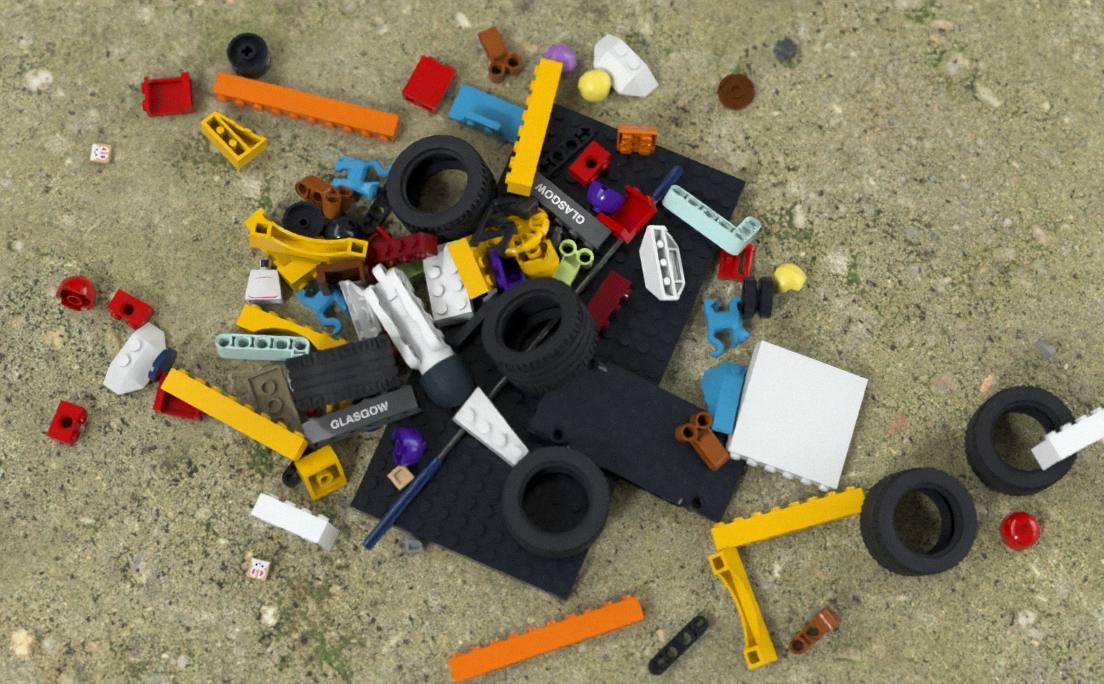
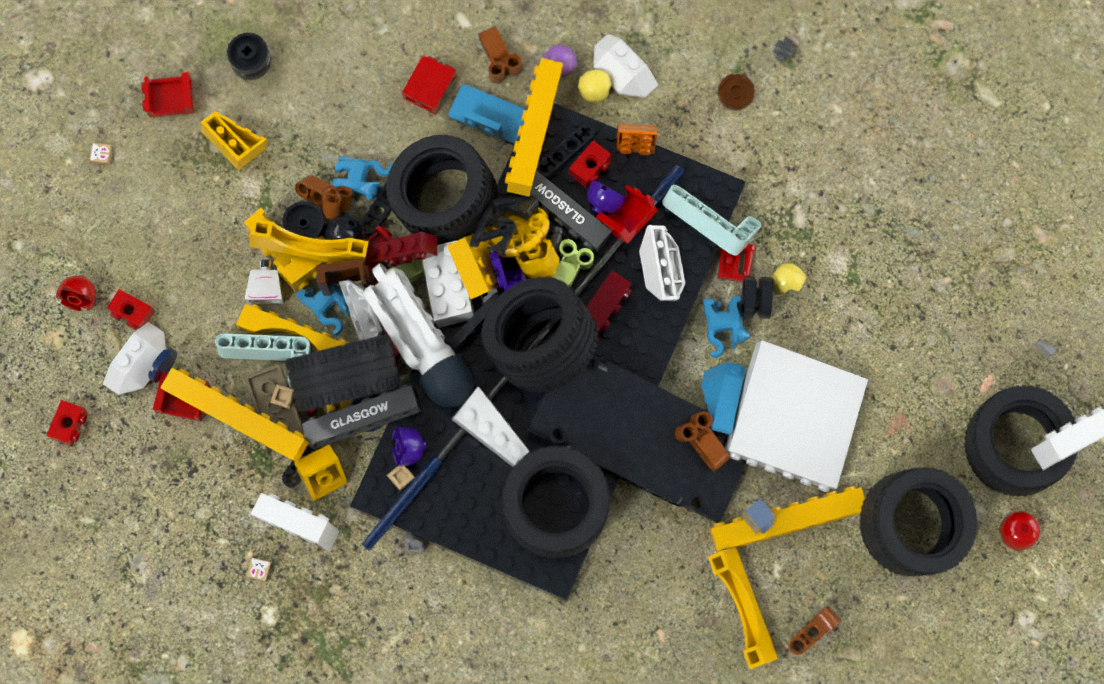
orange brick [213,71,400,143] -> none
orange brick [448,594,644,684] -> none
black beam [648,616,708,676] -> none
none -> tan tile [270,384,294,409]
none -> sand blue brick [742,498,776,534]

